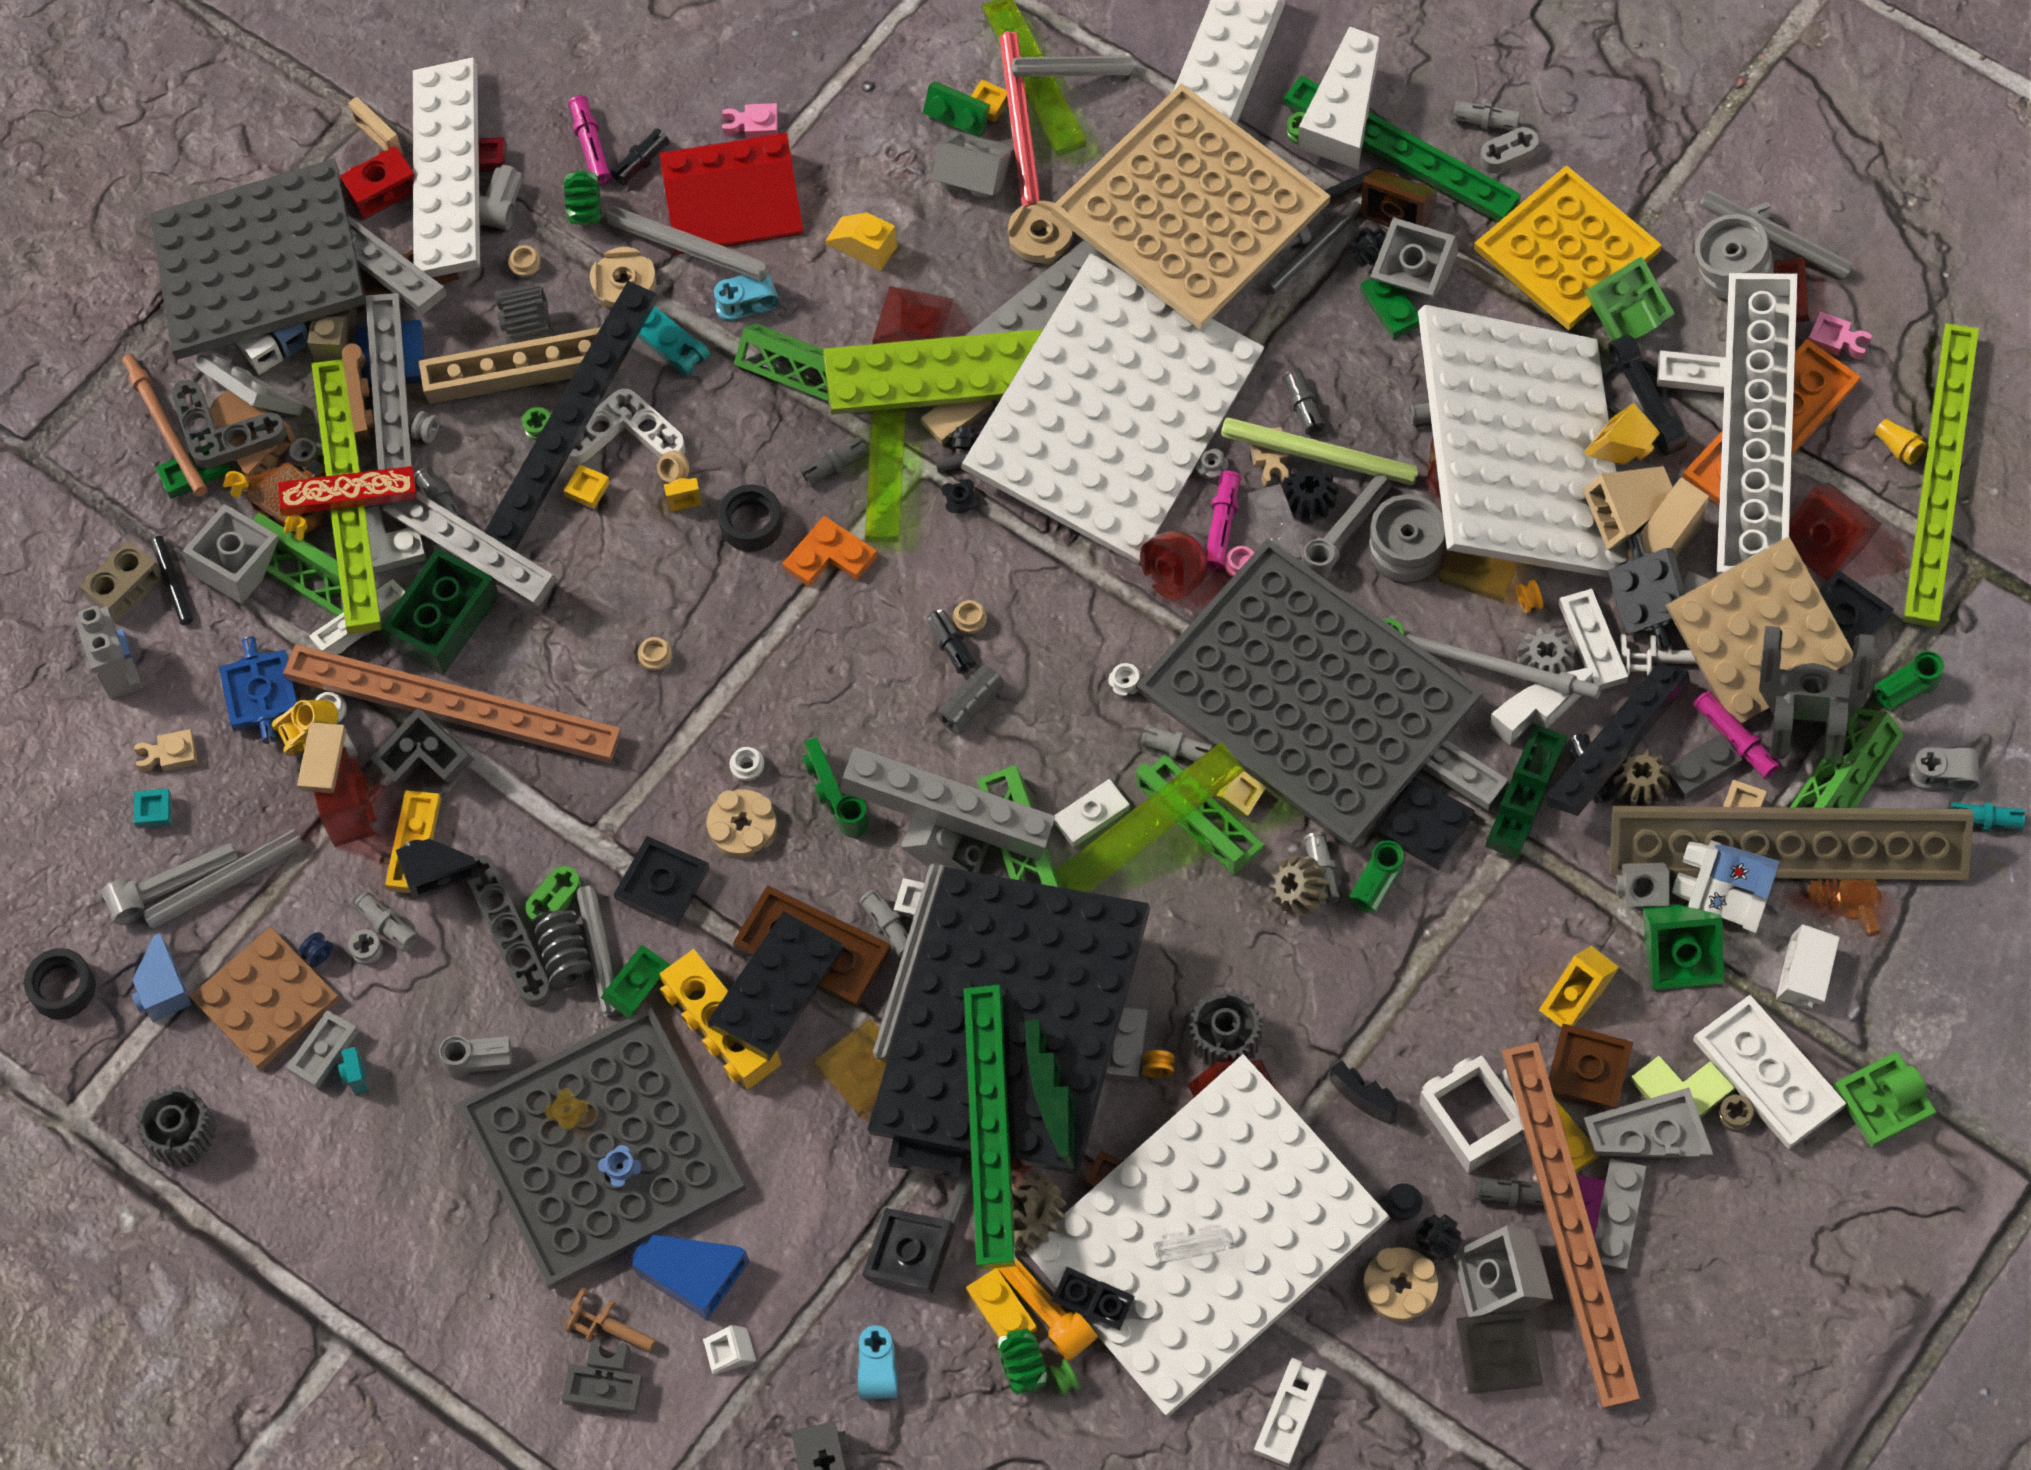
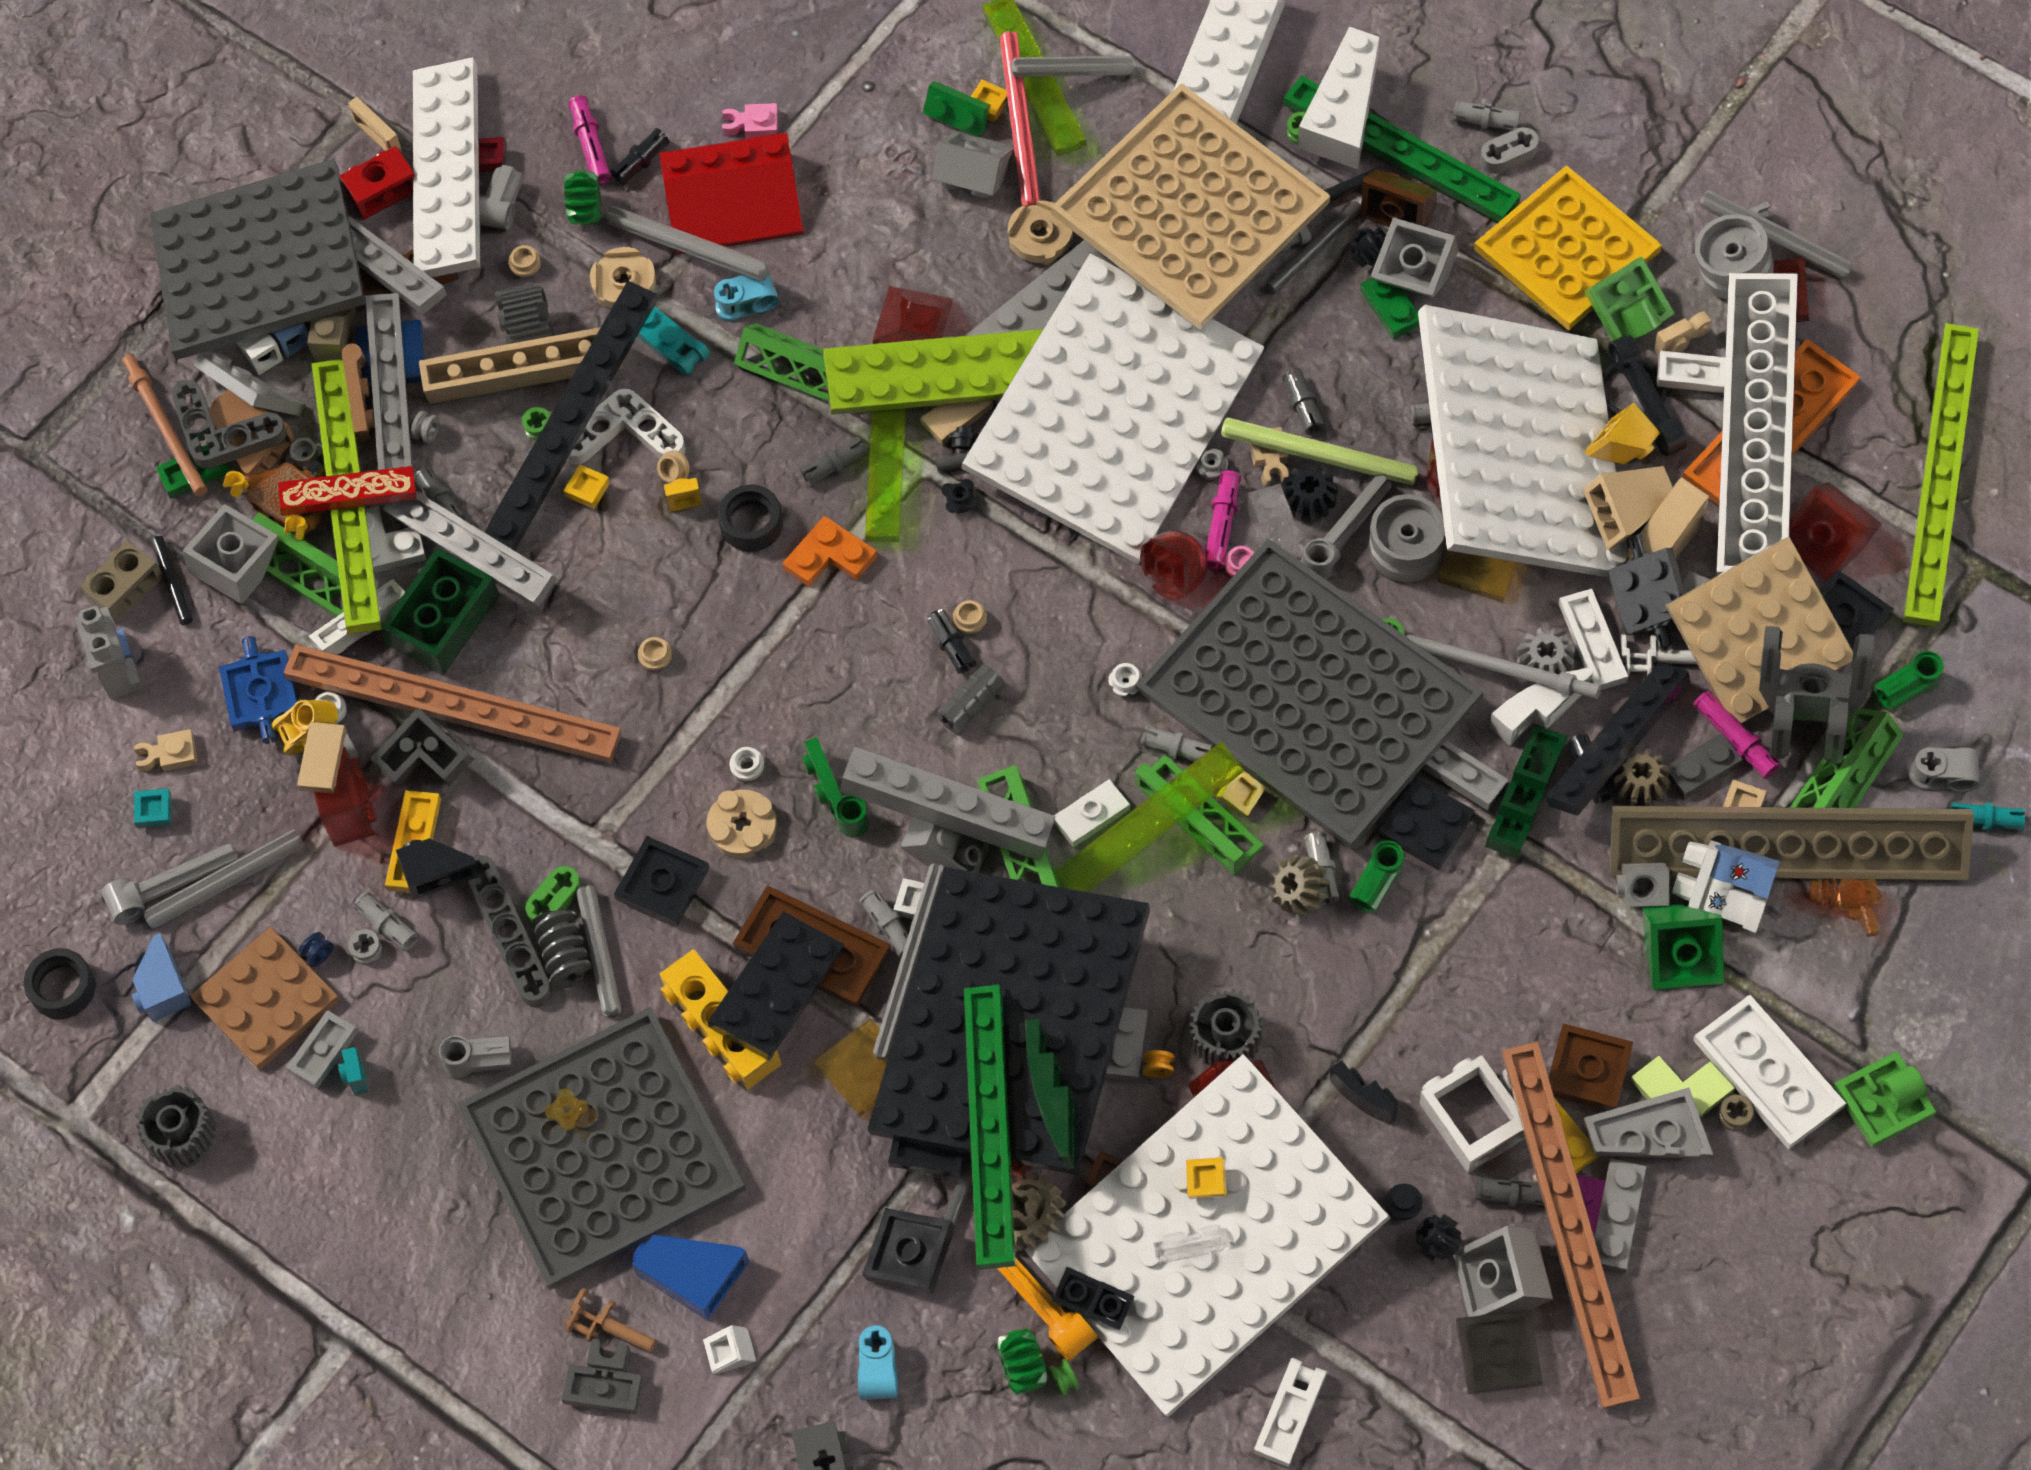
medium blue plate [598,1145,642,1188] -> none
green plate [601,944,670,1018] -> none
yellow slope [825,212,898,271] -> none
yellow plate [966,1268,1037,1339] -> none
tan plate [1363,1247,1438,1323] -> none
light orange bush [1516,579,1543,614] -> none
yellow slope [1539,946,1619,1028] -> none
white hinge [1775,924,1840,1009] -> none
bright pink plate [1808,311,1872,359] -> none
yellow cone [1875,419,1926,465] -> none
none -> yellow plate [1186,1157,1227,1199]
none -> tan plate [1654,311,1712,356]

